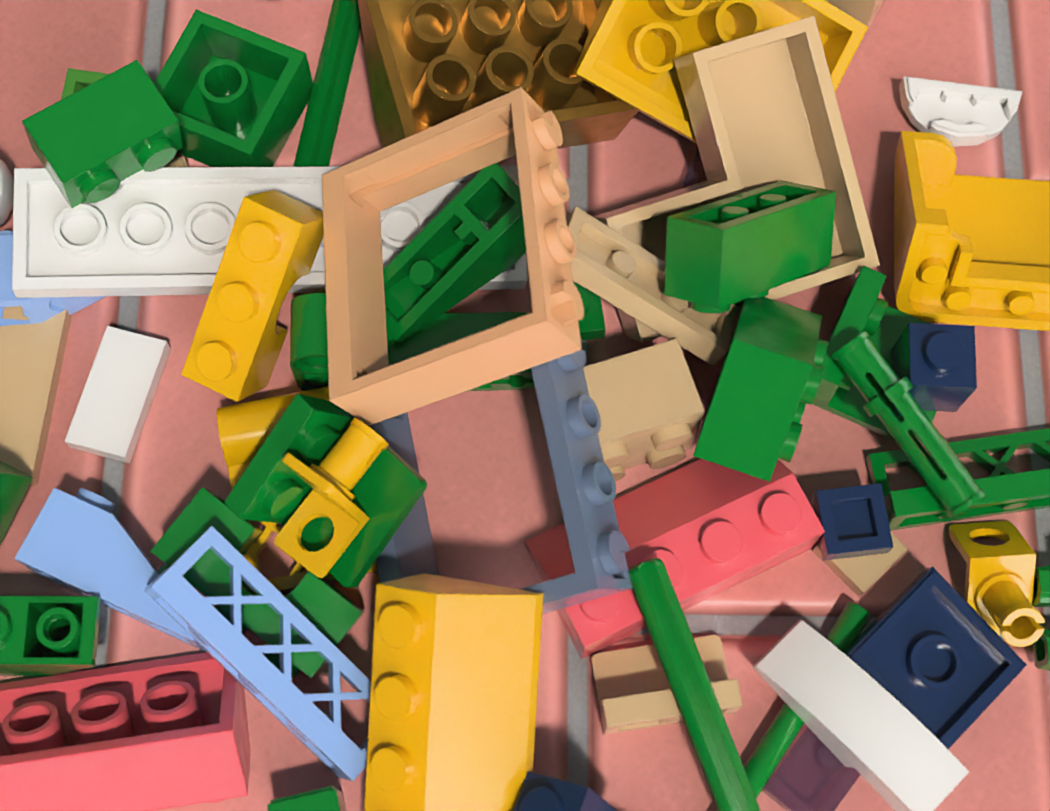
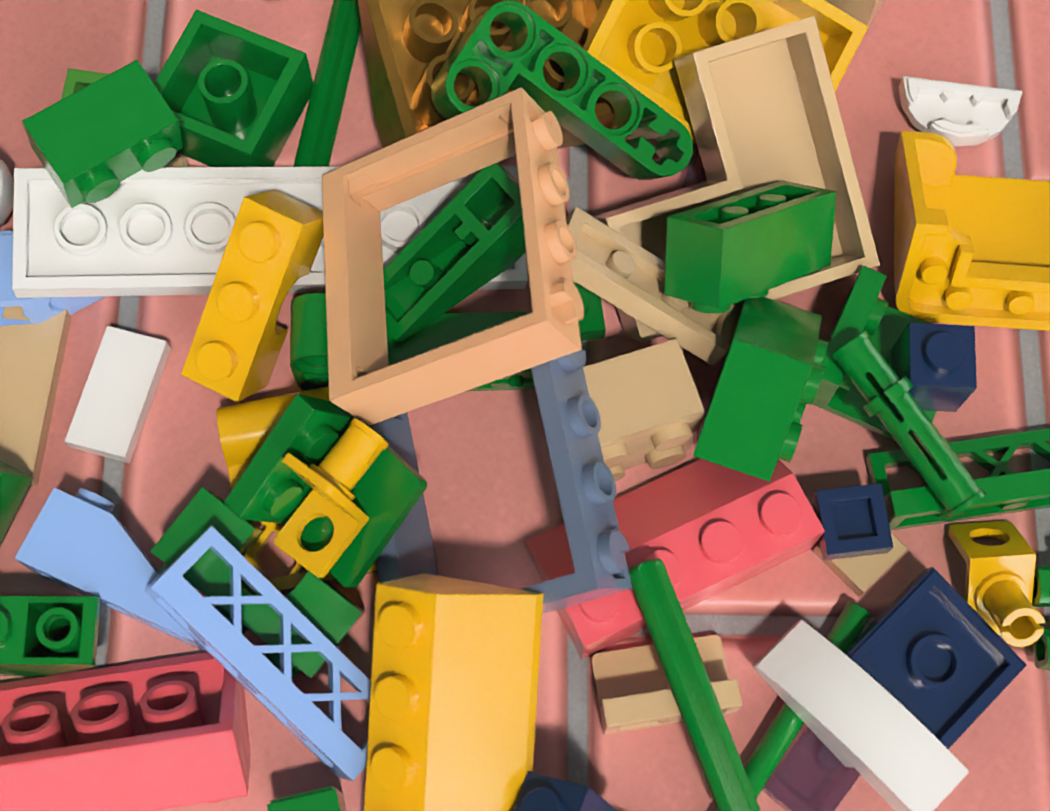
none -> green beam [431,1,693,180]

